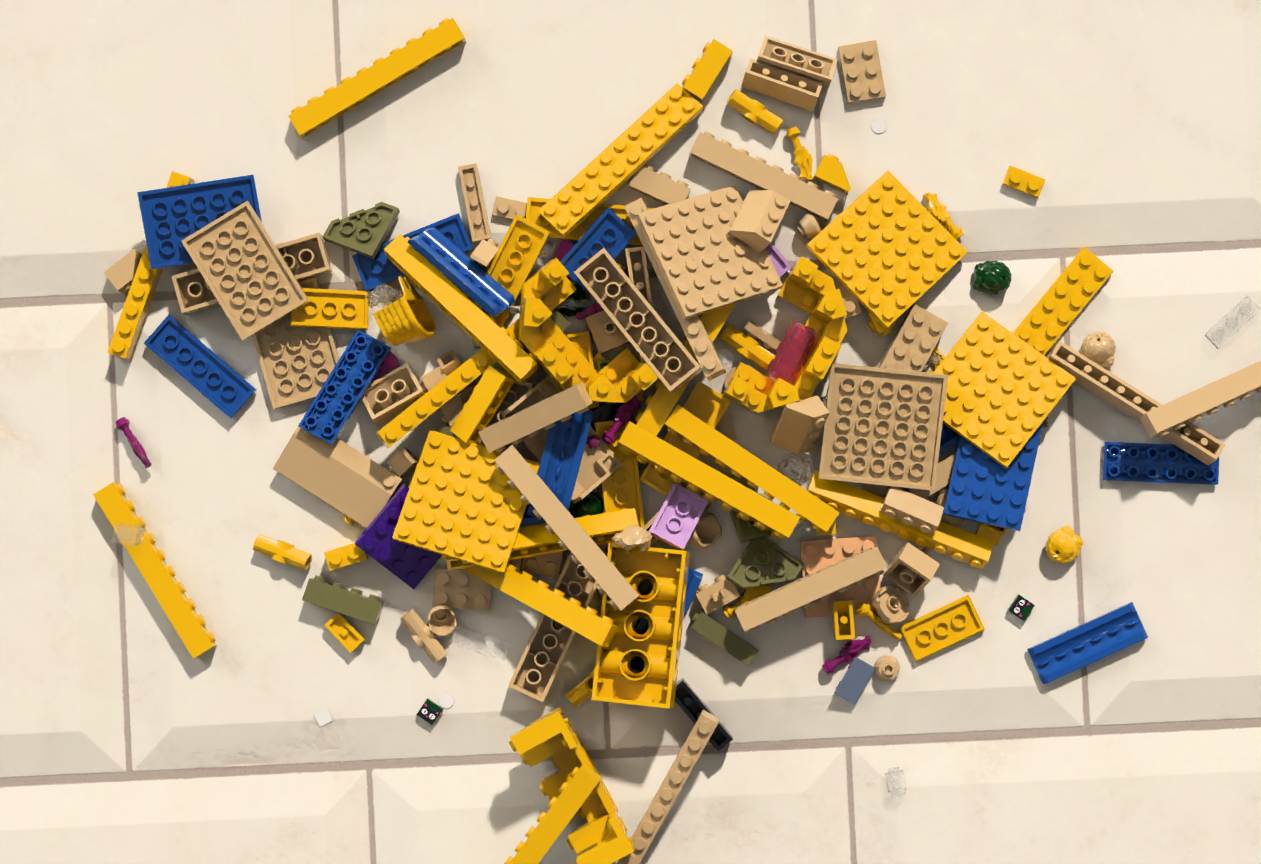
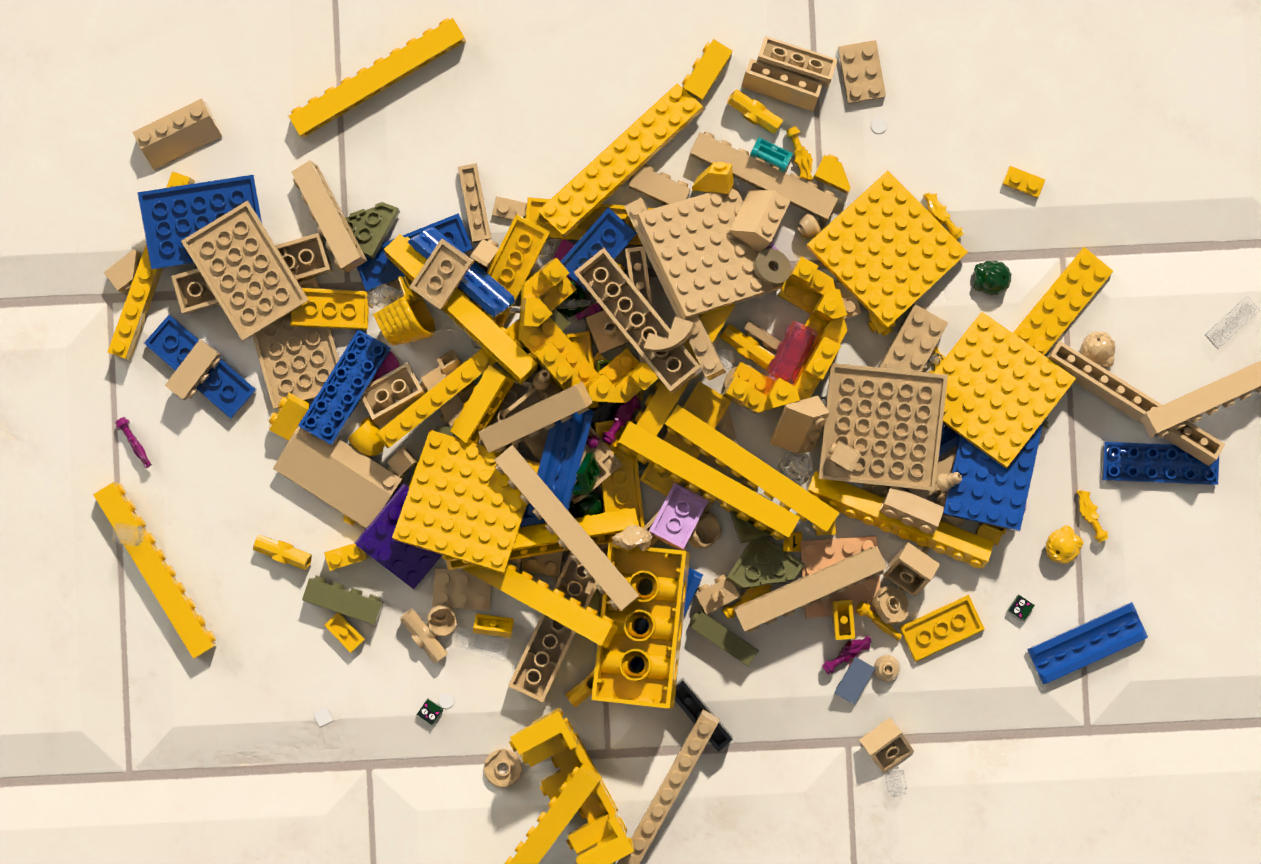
none -> tan slope [132,98,222,170]
none -> tan brick [165,340,222,400]
none -> yellow brick [268,393,309,441]
none -> tan brick [291,160,367,272]
none -> yellow piece [347,417,385,457]
none -> tan plate [410,239,474,310]
none -> yellow plate [473,614,514,638]
none -> tan tile [484,748,522,787]
none -> tan piece [533,370,551,391]
none -> dark green bracket [572,452,601,495]
none -> tan brick [644,317,696,352]
none -> yellow slope [692,162,734,194]
none -> teal plate [749,137,793,172]
none -> dark tan tile [753,248,791,286]
none -> yellow tile [783,532,802,552]
none -> tan slope [828,440,861,472]
none -> tan slope [859,718,914,774]
none -> tan piece [936,472,962,491]
none -> yellow piece [1076,489,1109,543]

